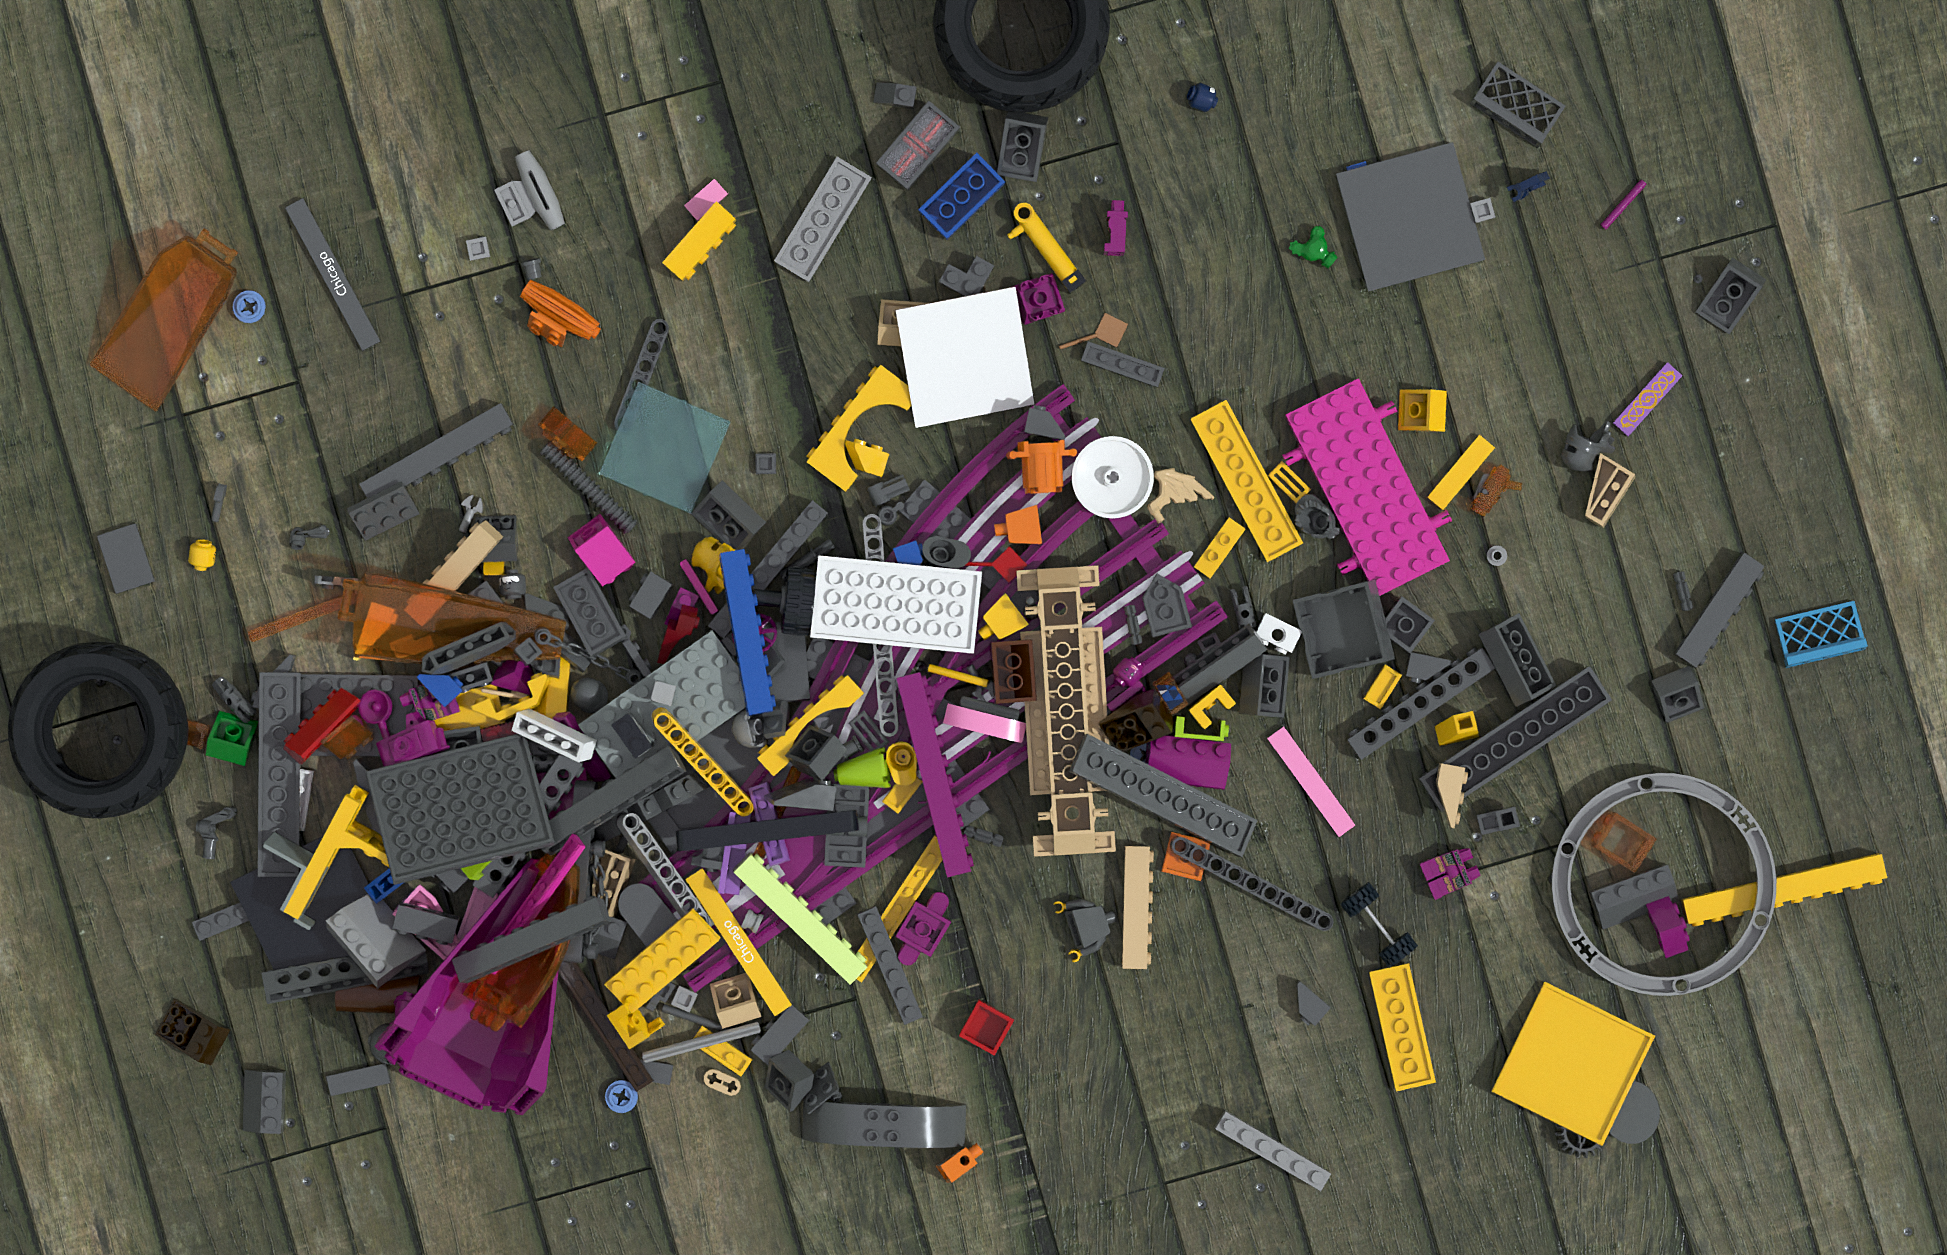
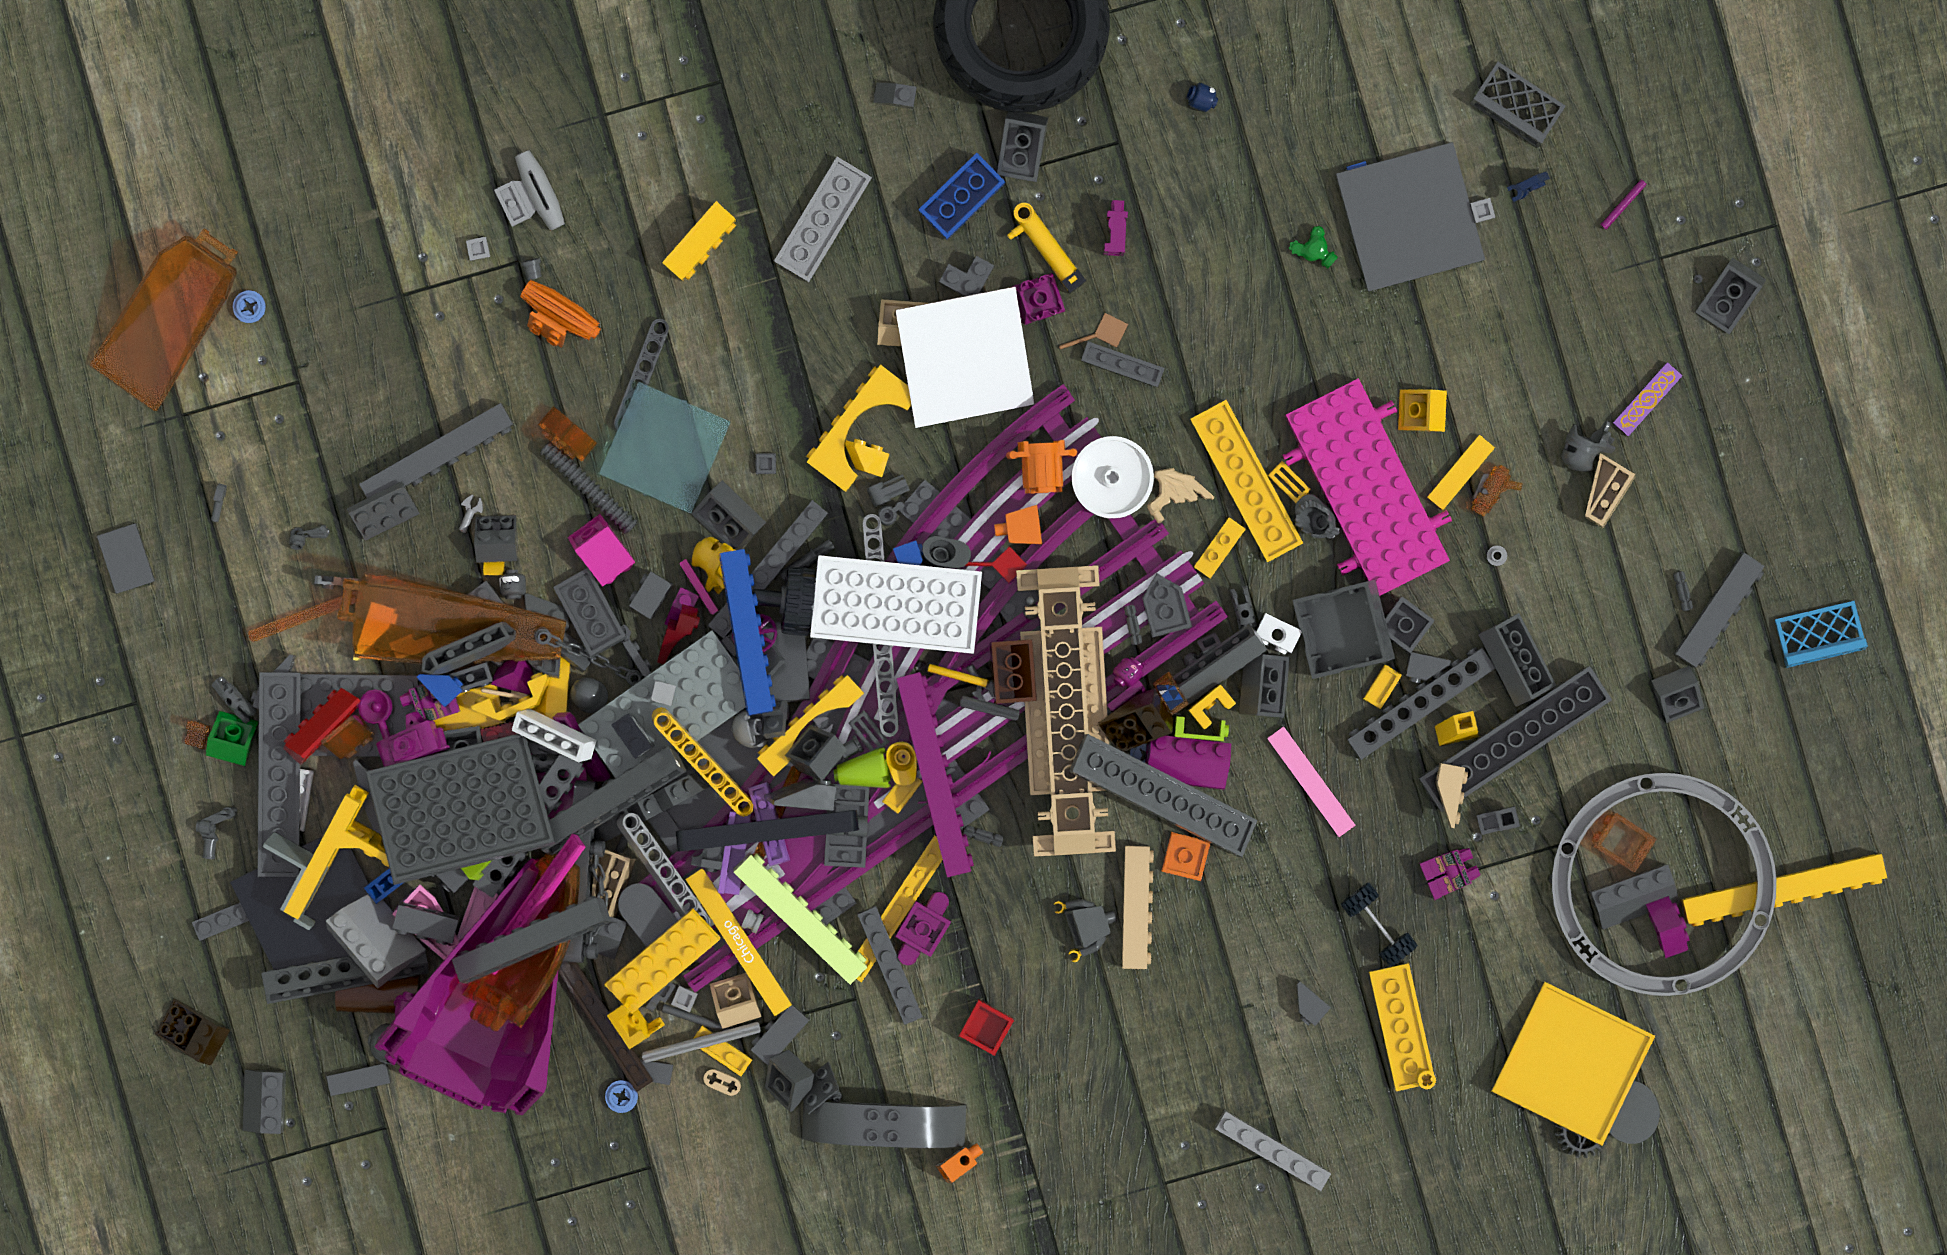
black tyre [8,642,188,819] -> none
yellow head [188,539,216,571] -> none
dark grey tile [285,198,381,351] -> none
tan brick [404,520,503,626] -> none
dark grey plate [513,637,543,666] -> none
bright pink tile [684,179,728,221] -> none
clear brick [876,101,960,191] -> none
bright pink slope [943,704,1026,743] -> none
yellow torso [978,593,1029,640] -> none
dark grey slope [1024,405,1065,440] -> none
dark grey beam [1170,836,1334,931] -> none
none -> yellow bush [1417,1070,1436,1089]

